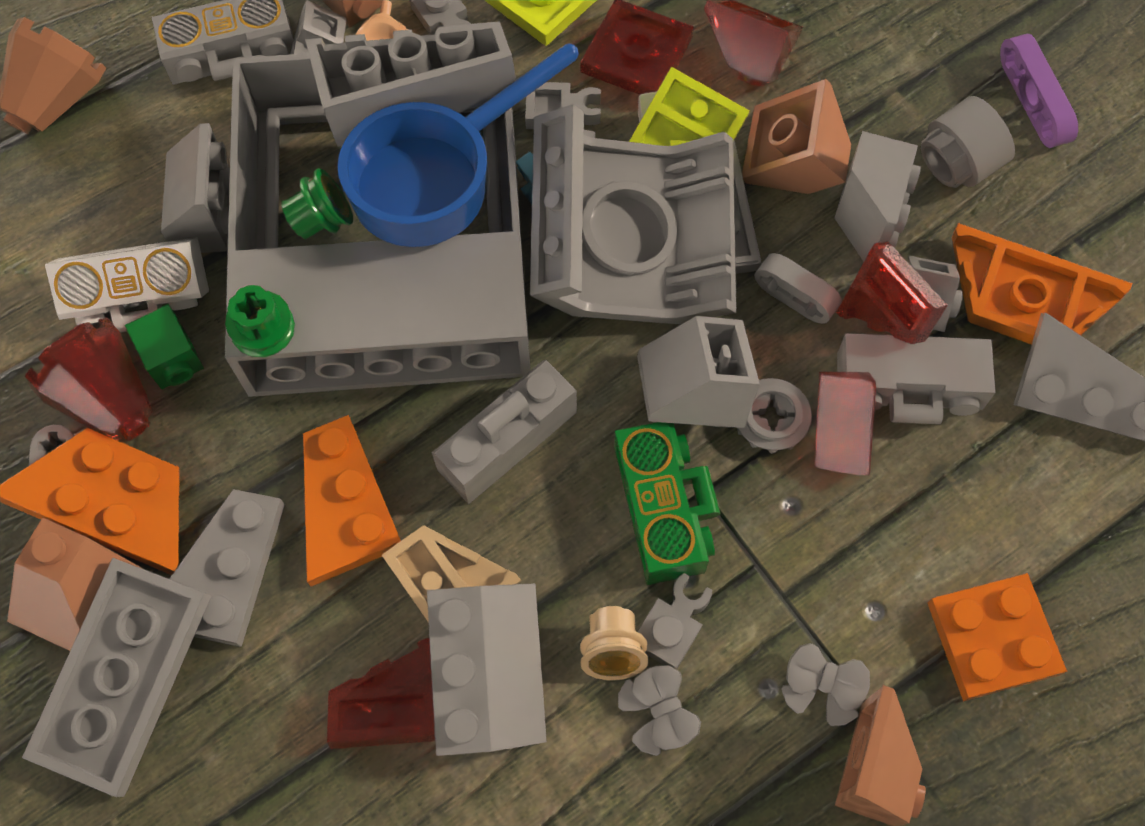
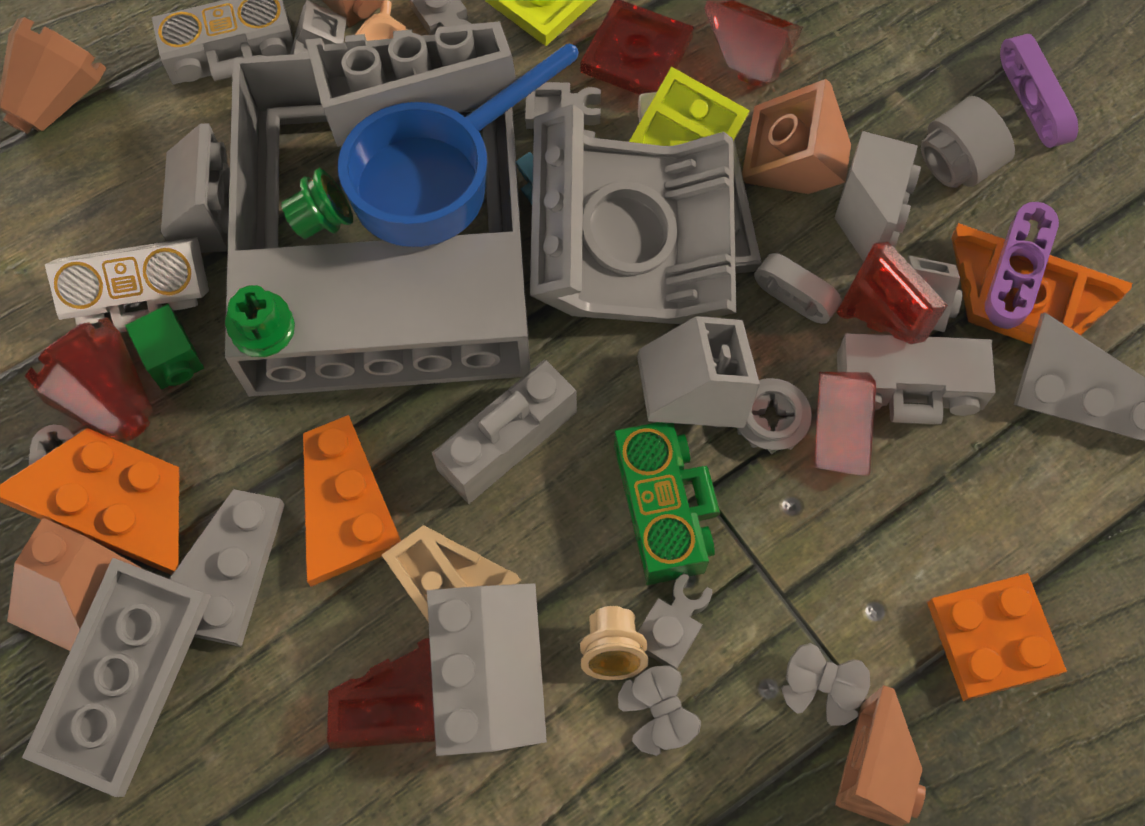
none -> medium lavender beam [985,202,1059,329]

